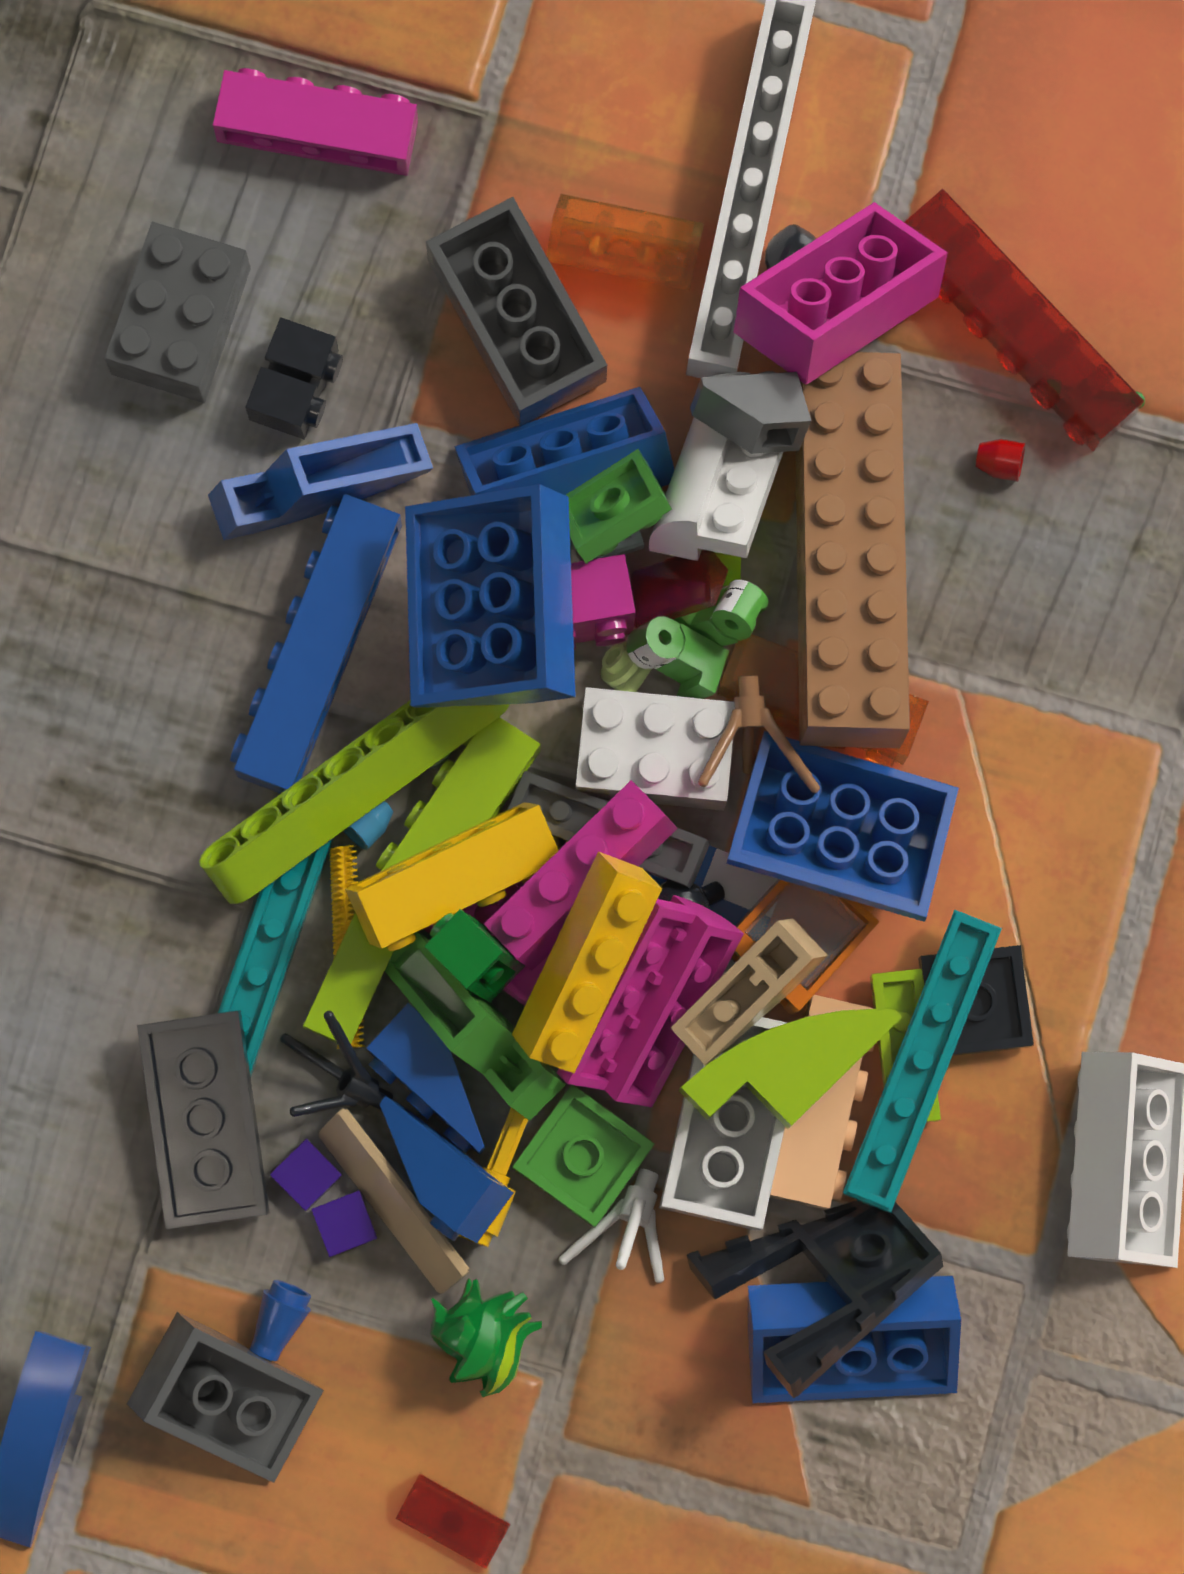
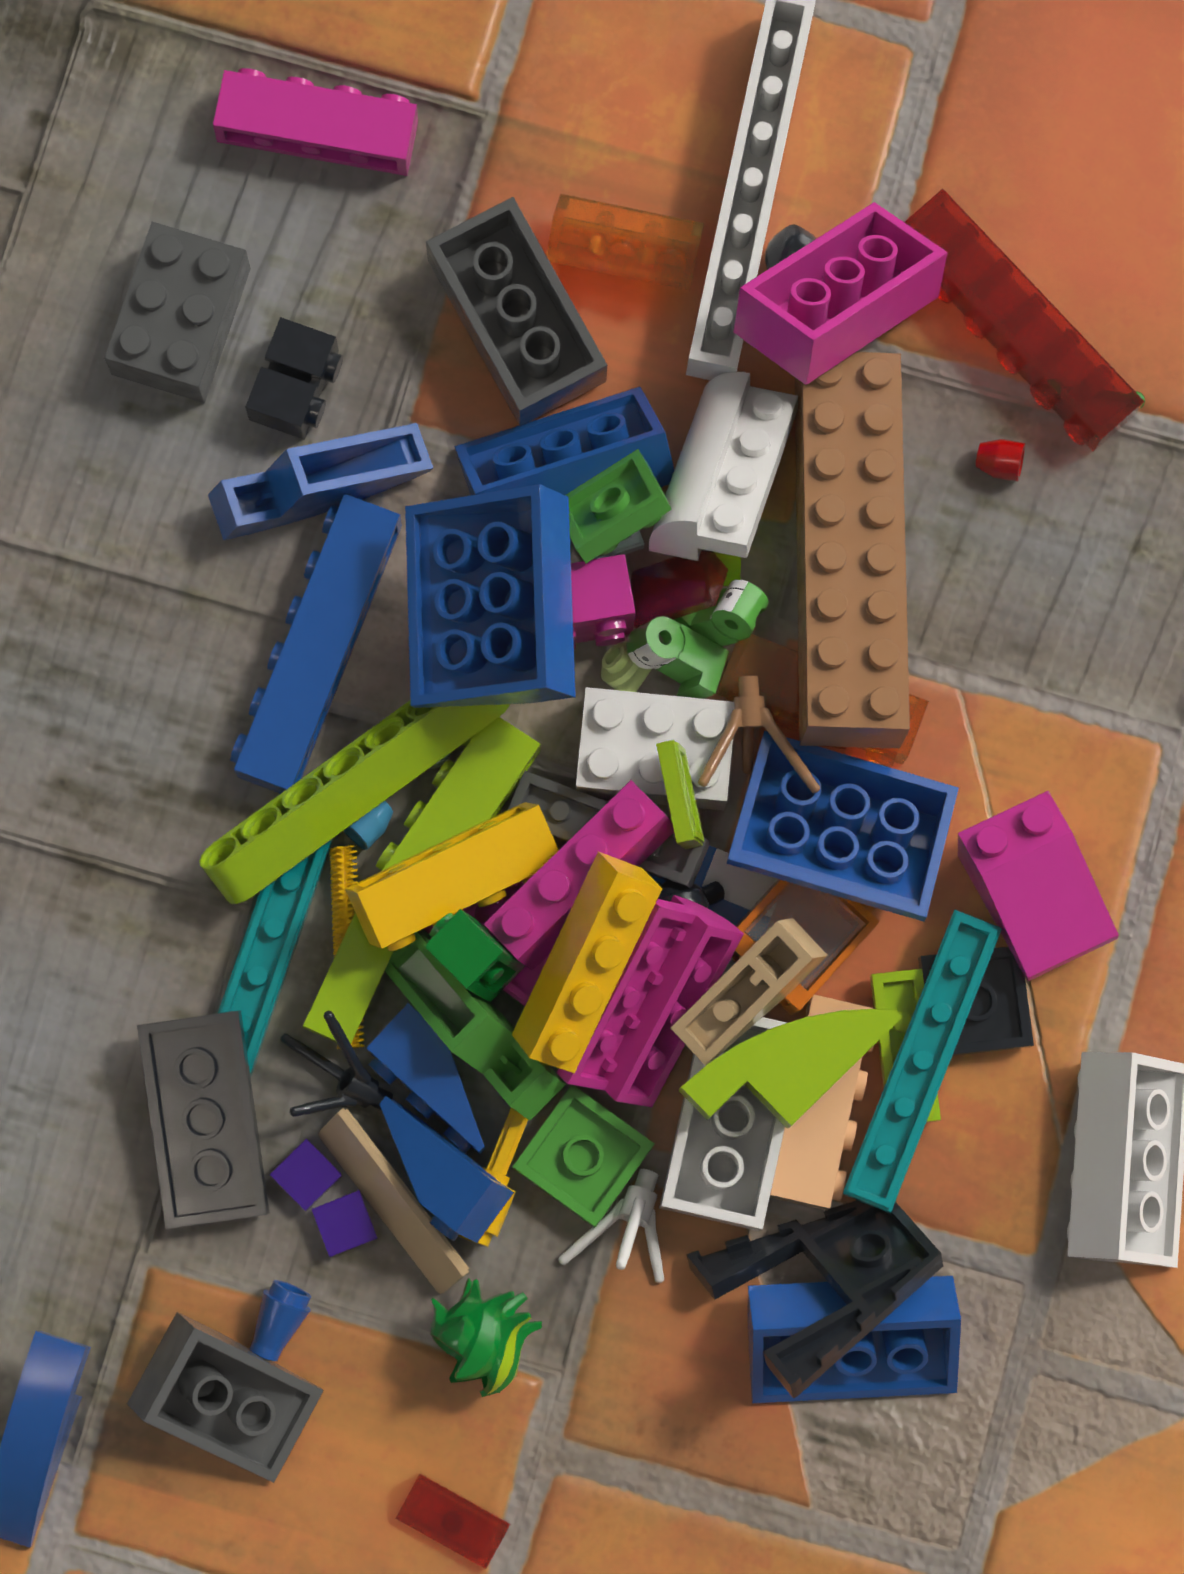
dark grey slope [690,371,811,454] -> none
none -> lime tile [656,740,704,849]
none -> dark pink slope [958,791,1119,981]

